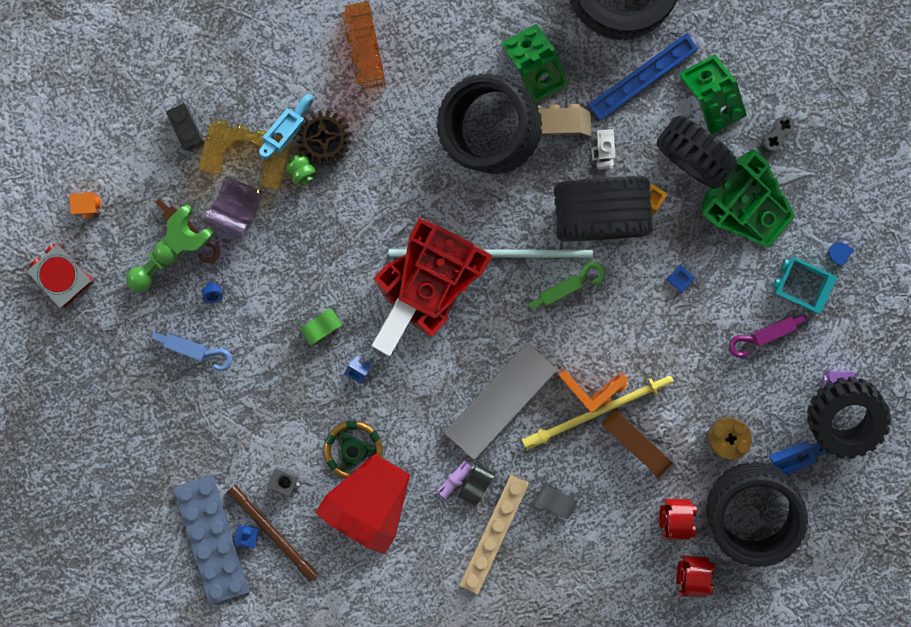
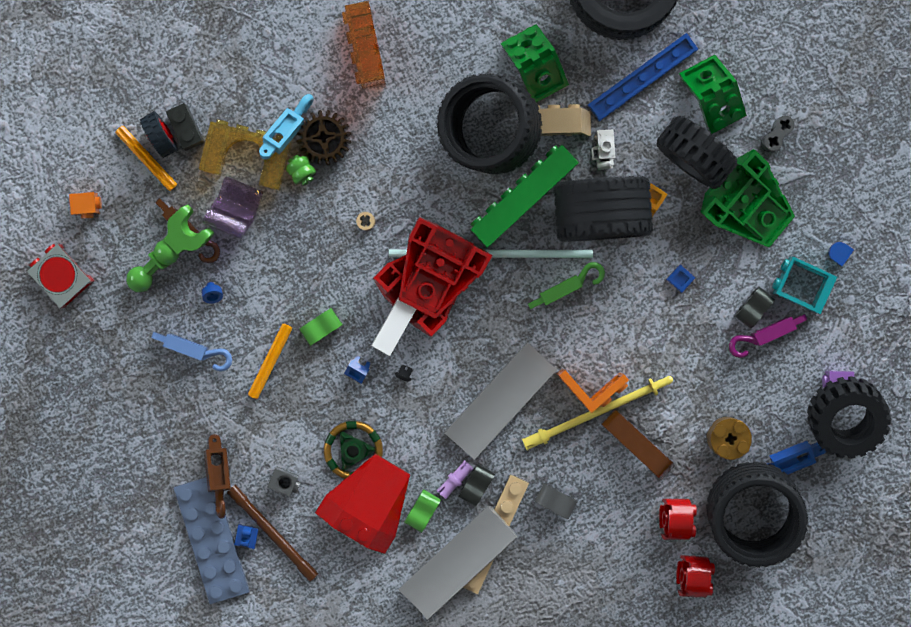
none -> light orange axle [115,126,177,191]
none -> black wheel [140,111,178,158]
none -> reddish brown piece [204,434,231,519]
none -> light orange axle [248,324,292,399]
none -> tan bush [356,212,375,231]
none -> black piece [395,365,412,382]
none -> light grey arch [398,506,518,620]
none -> bright green axle [404,489,441,533]
none -> green brick [470,145,579,249]
none -> pearl dark grey axle [734,286,775,329]

